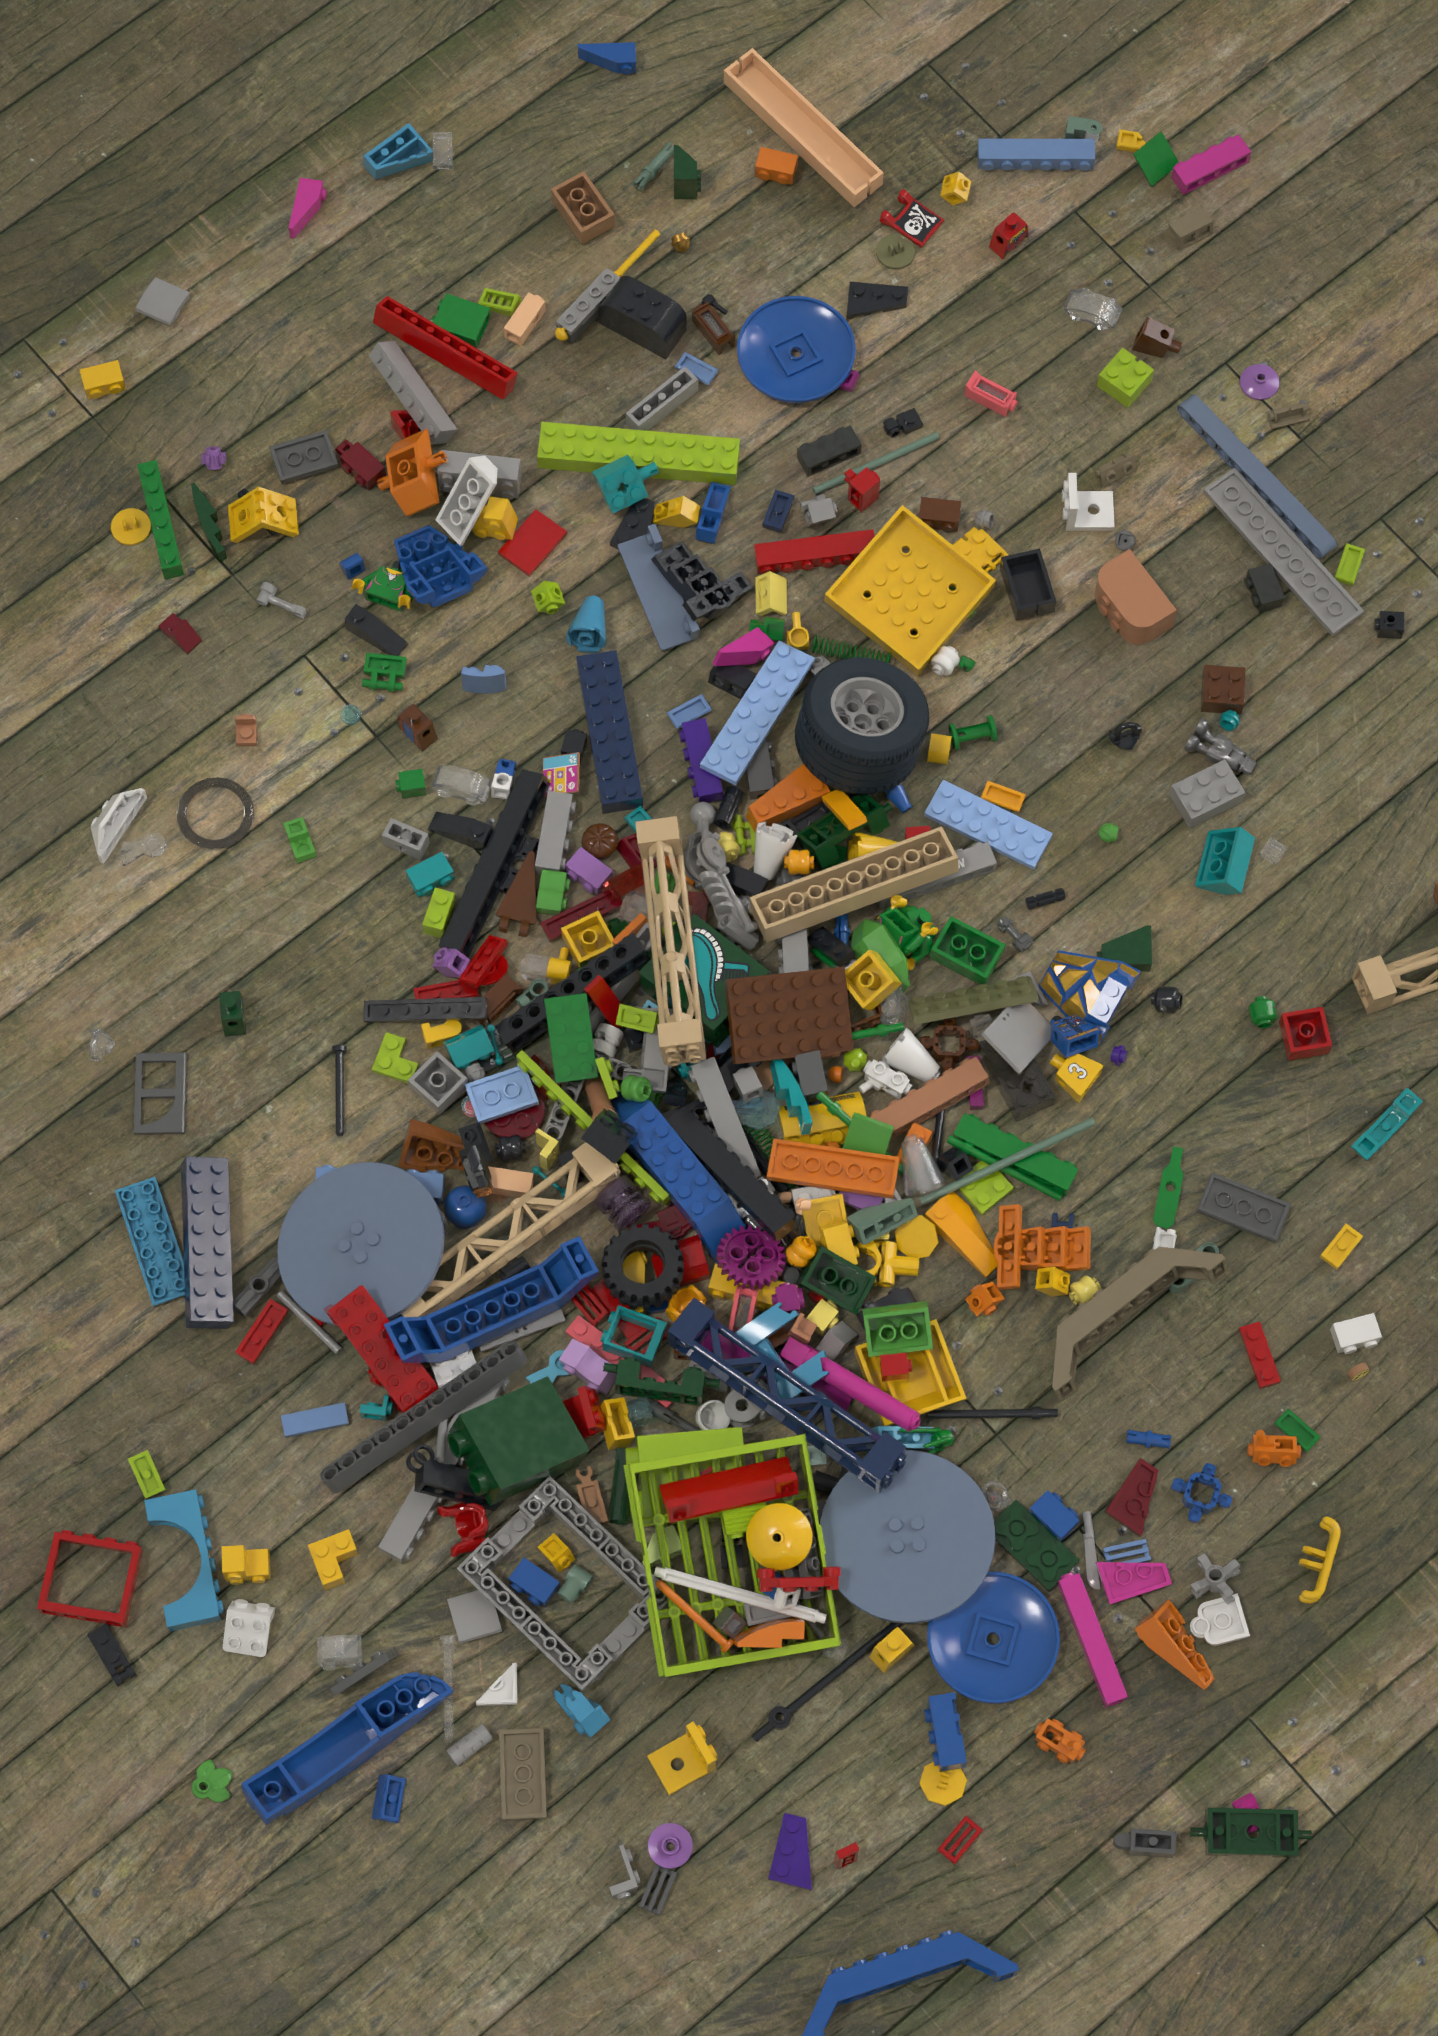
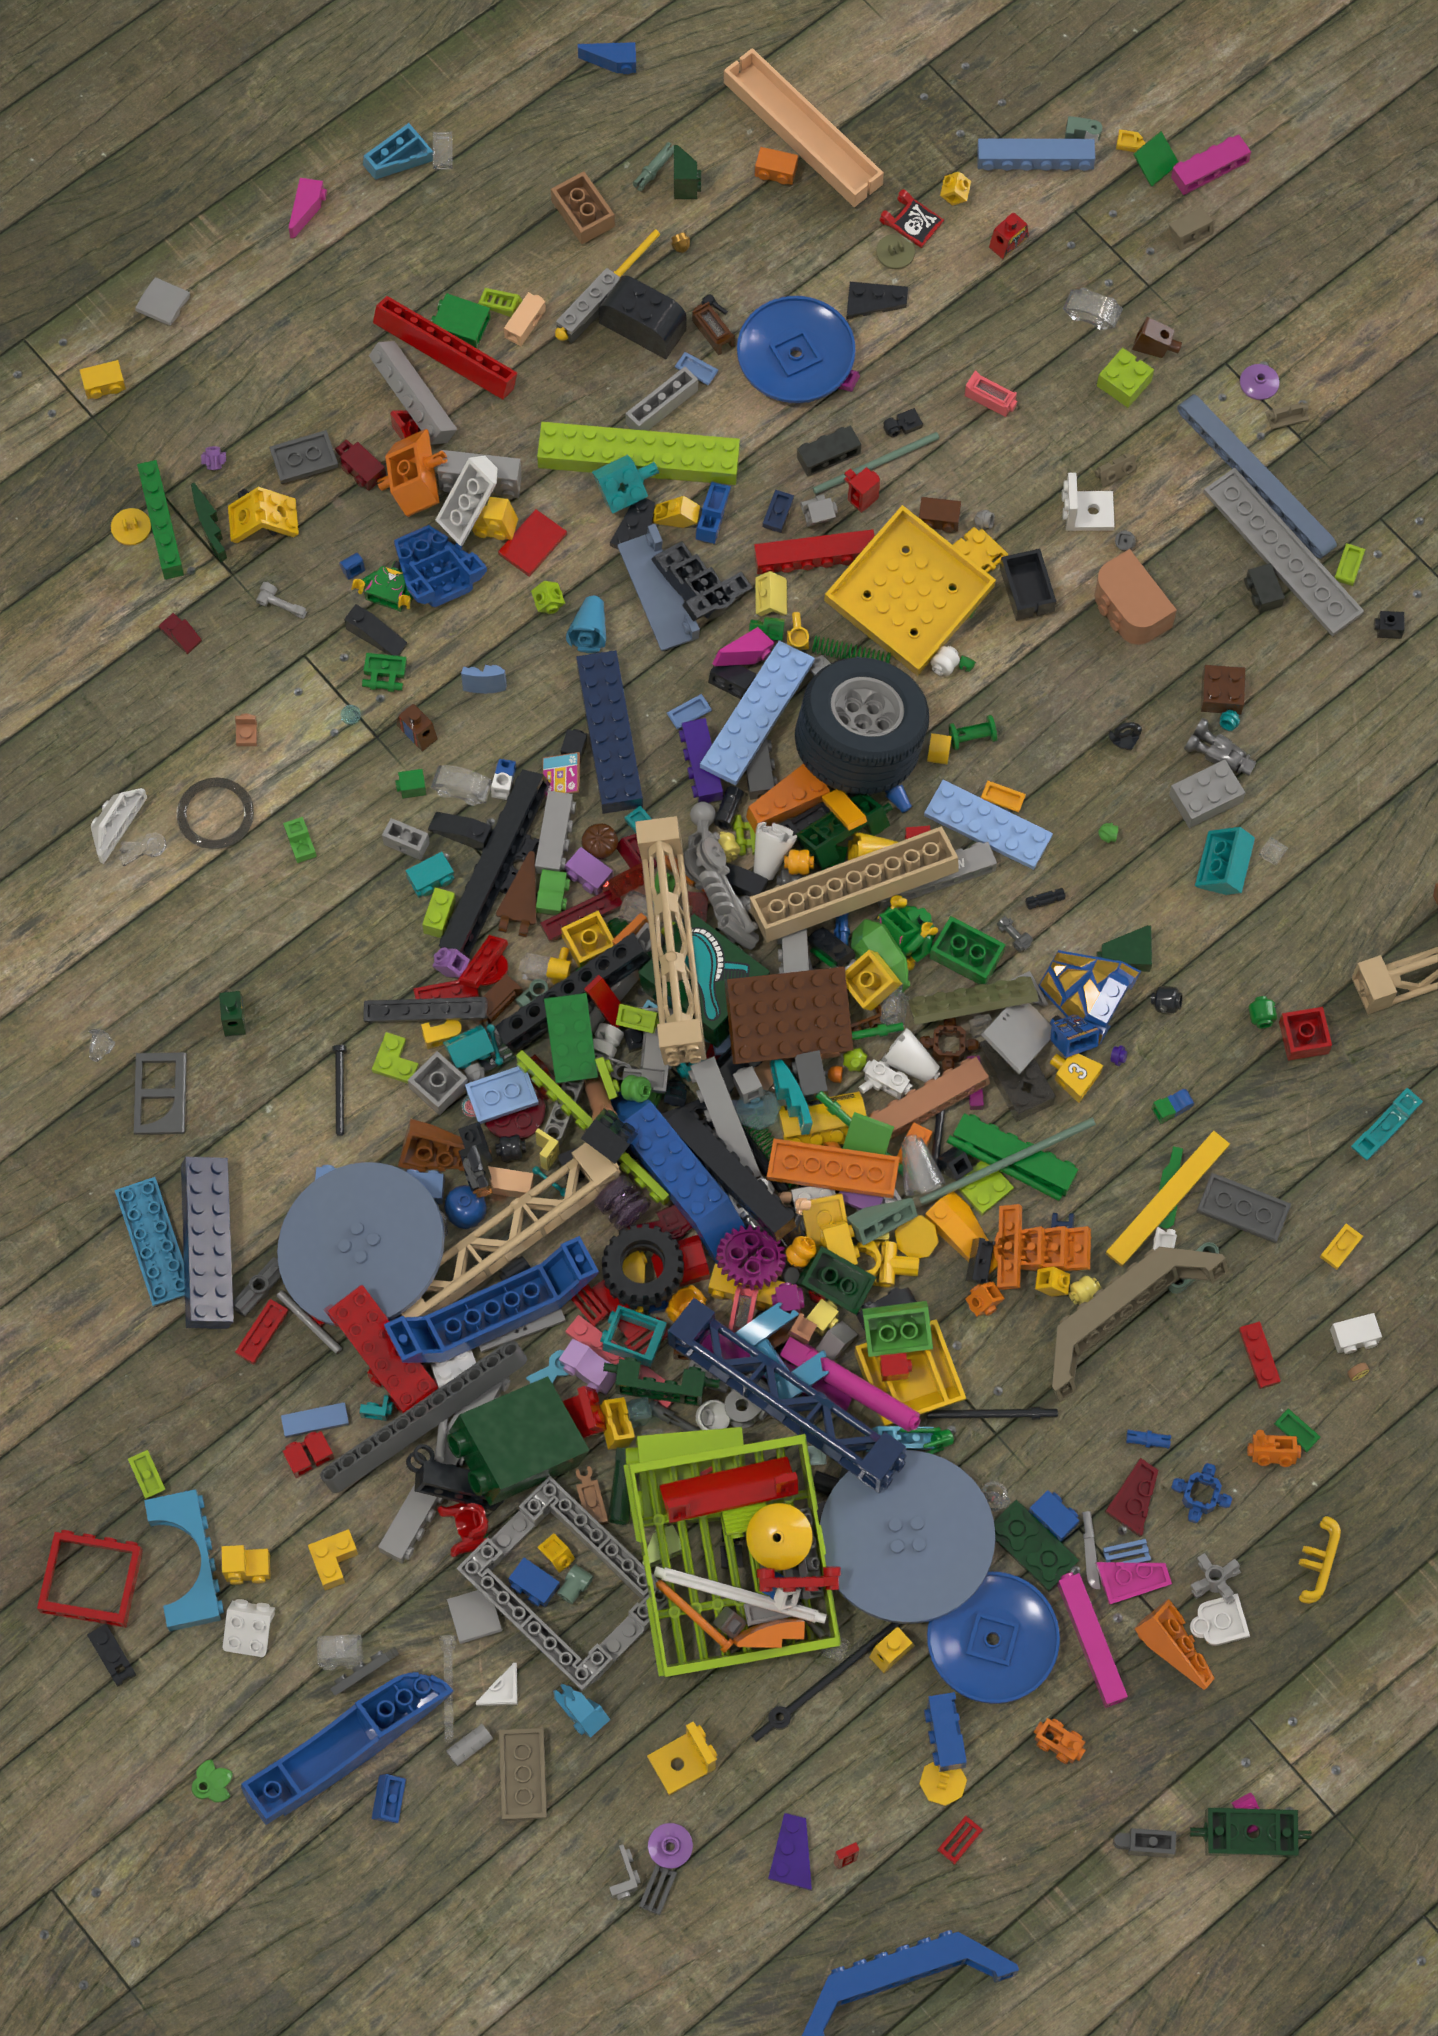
none -> red piece [282,1431,335,1478]
none -> black hinge [965,1238,996,1284]
none -> yellow tile [1105,1131,1230,1267]
none -> leg [1151,1089,1195,1125]

